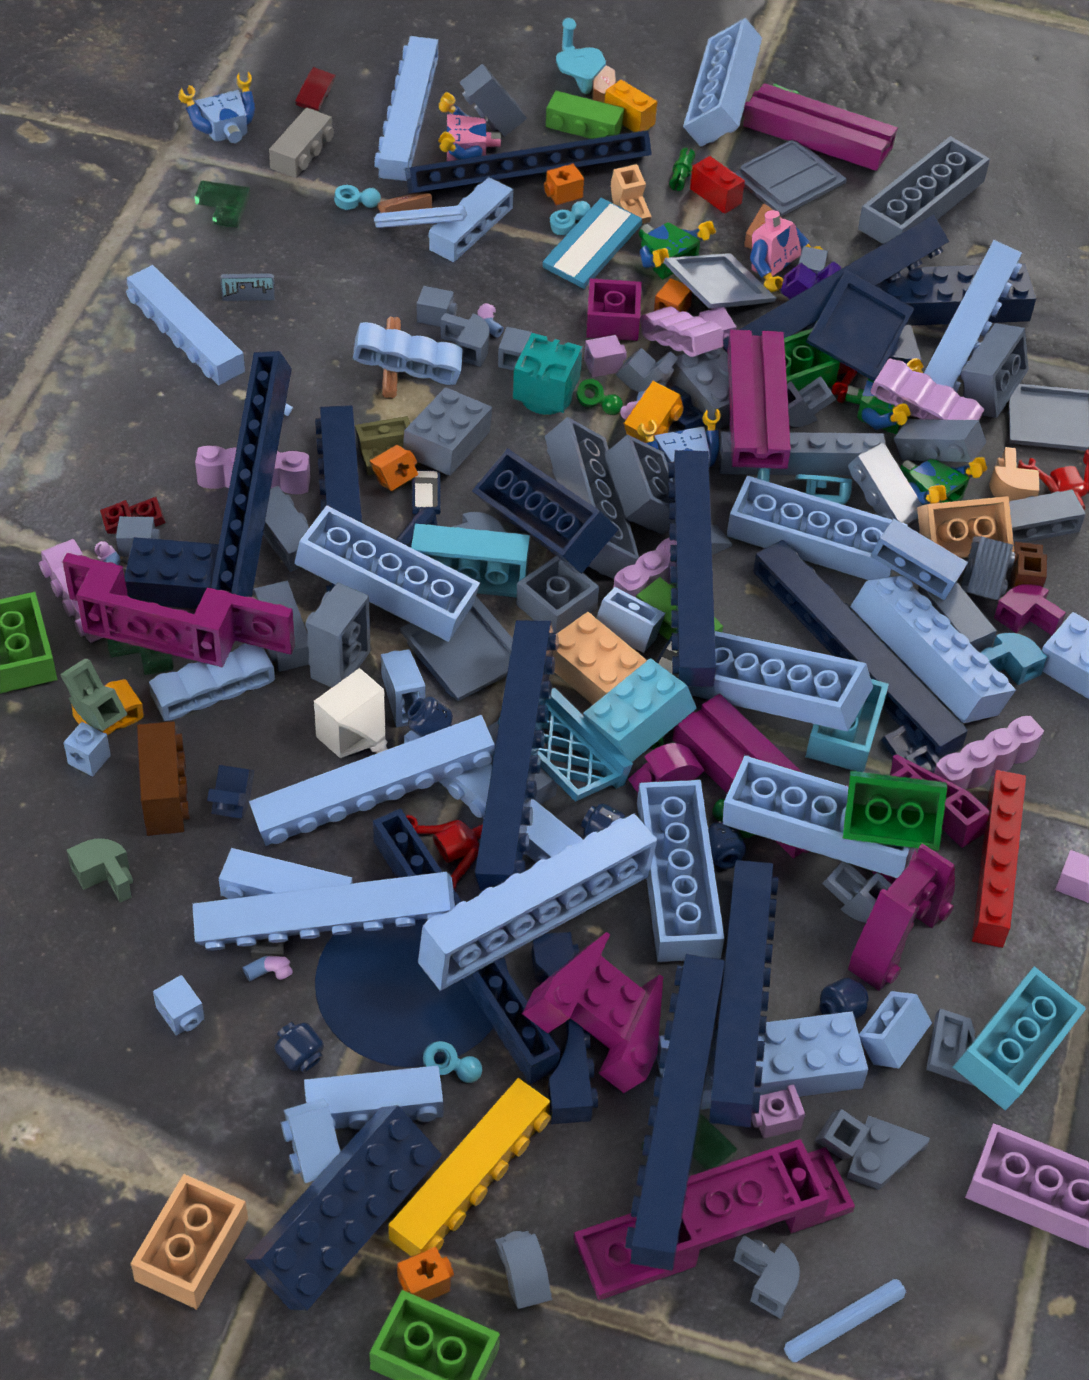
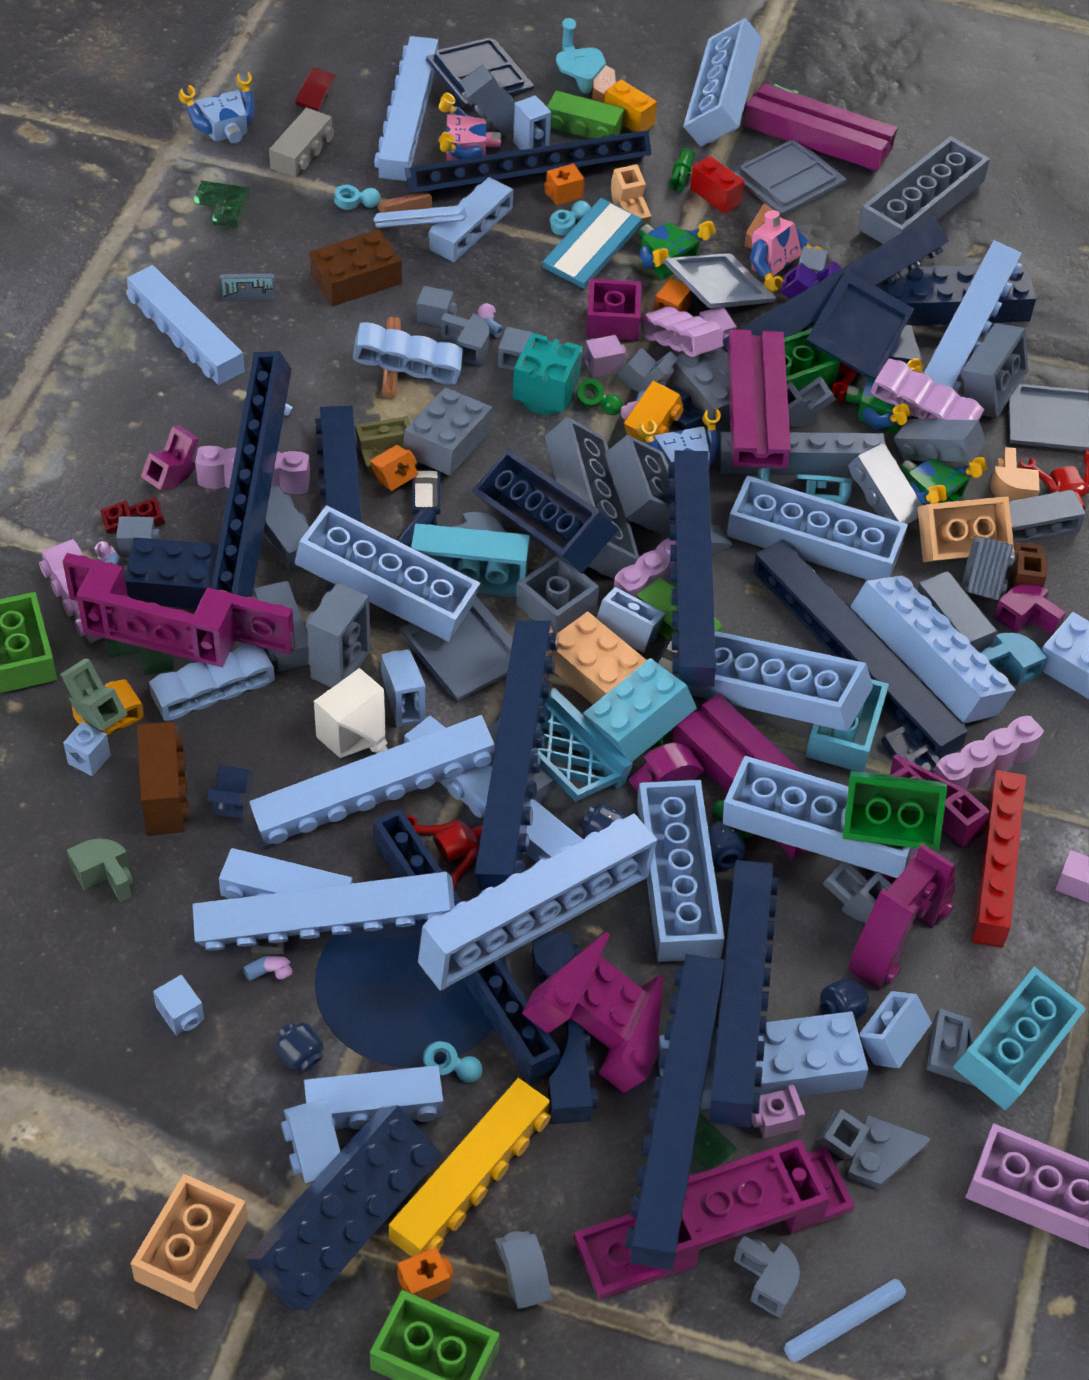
dark blue head [407,697,453,737] -> none
medium blue brick [870,518,968,601] -> none
none -> magenta brick [141,425,199,490]
none -> reddish brown brick [309,229,402,307]
none -> piece [426,38,534,107]
none -> light blue brick [513,95,551,150]

